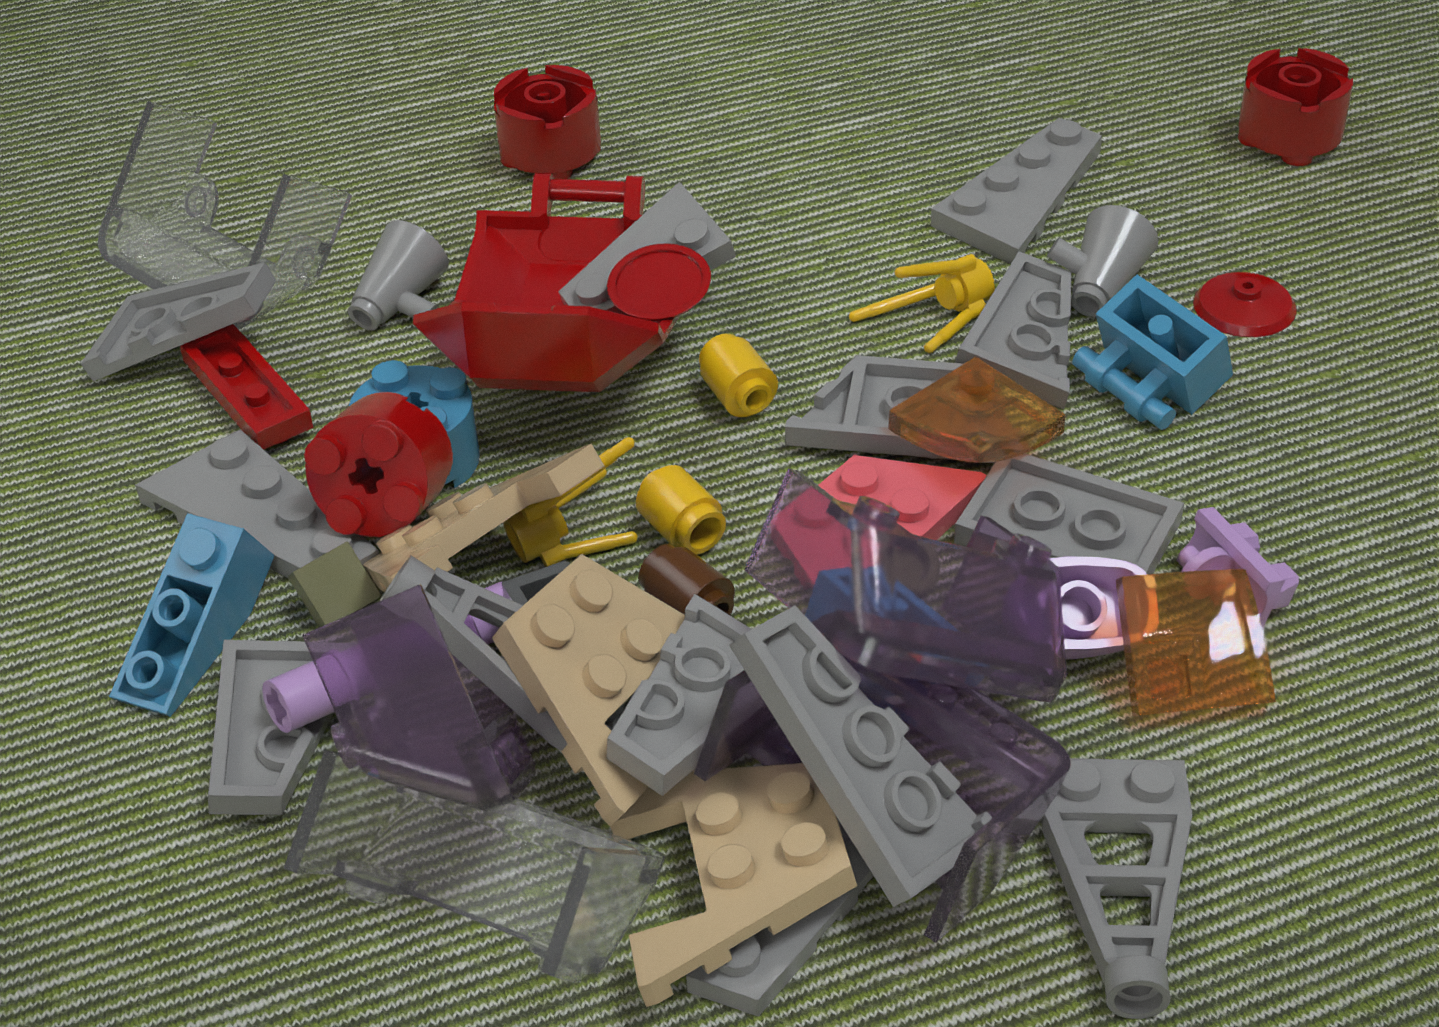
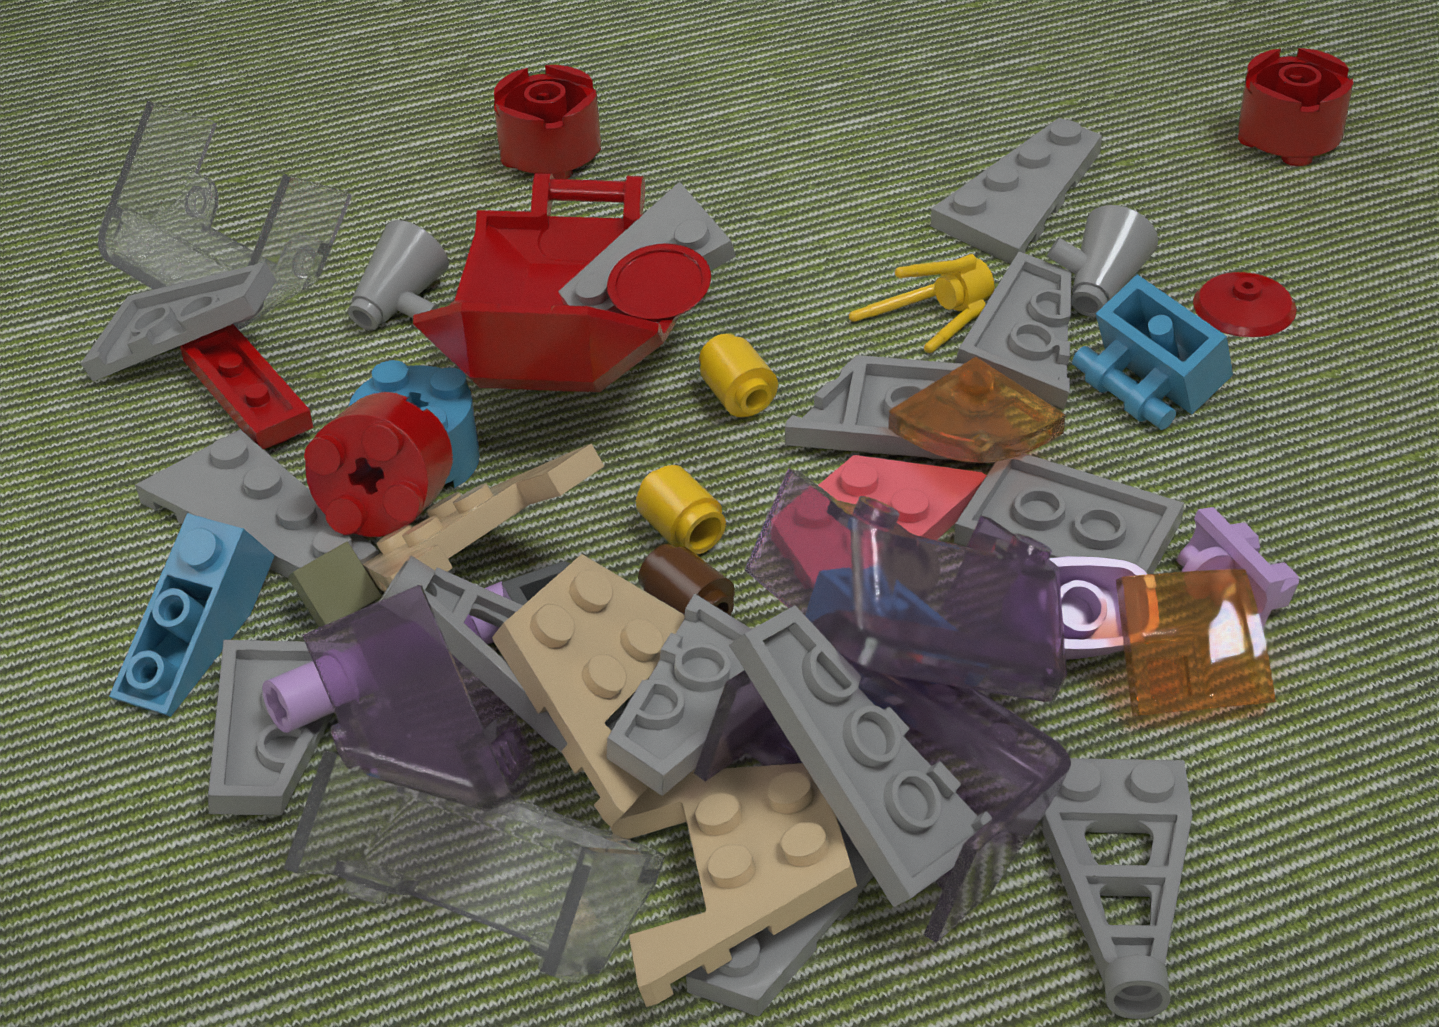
yellow plant [503,437,638,567] -> none

